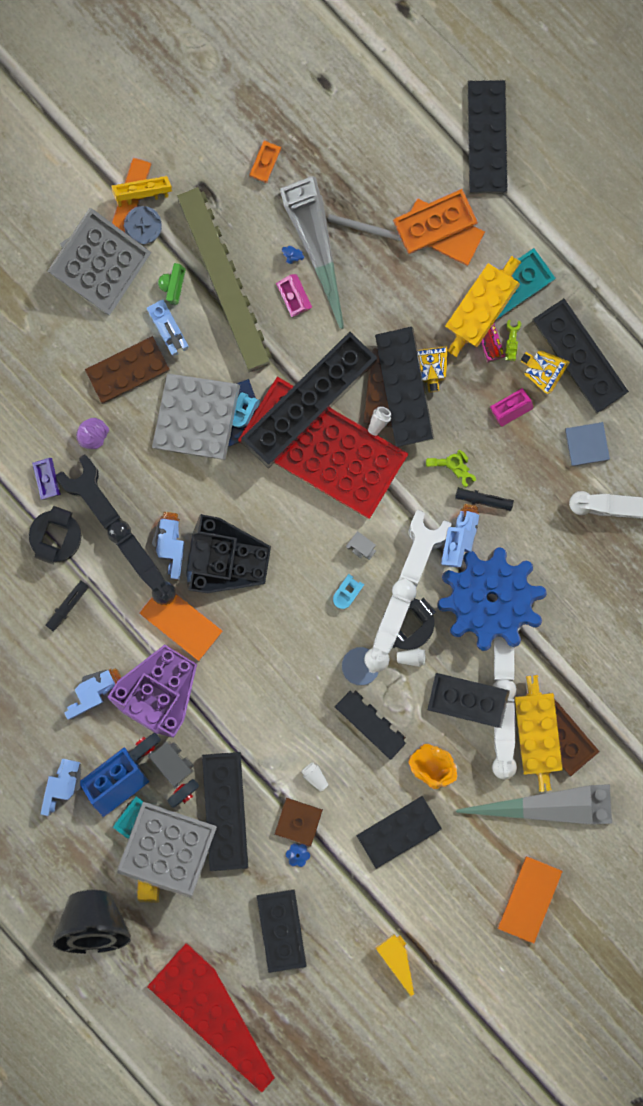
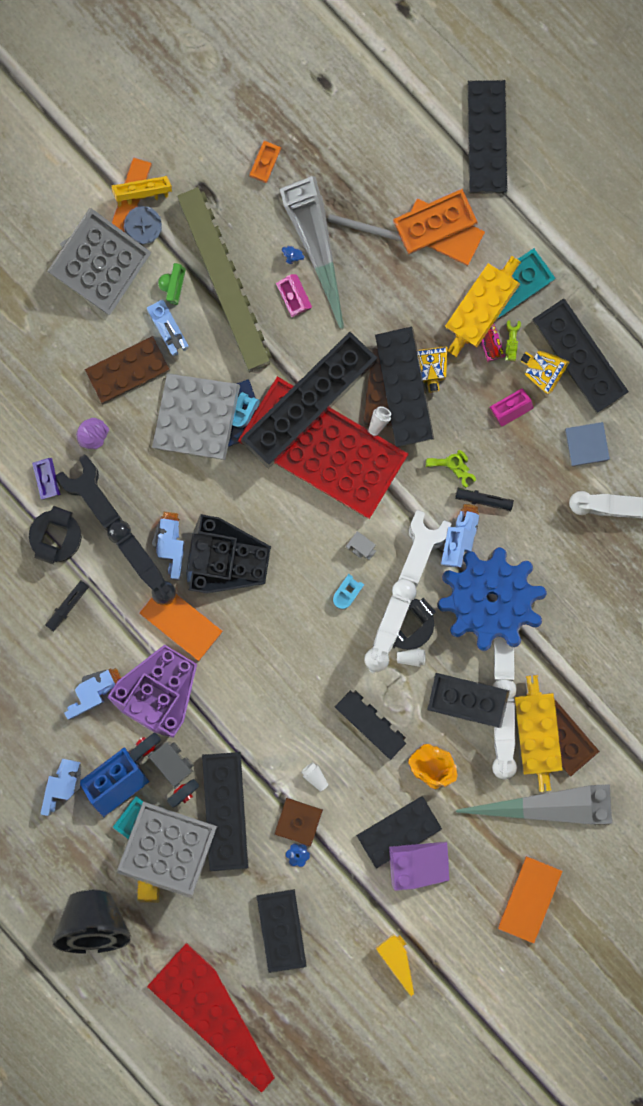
sand blue tile [342,647,379,685] -> none
none -> medium lavender slope [389,842,449,891]

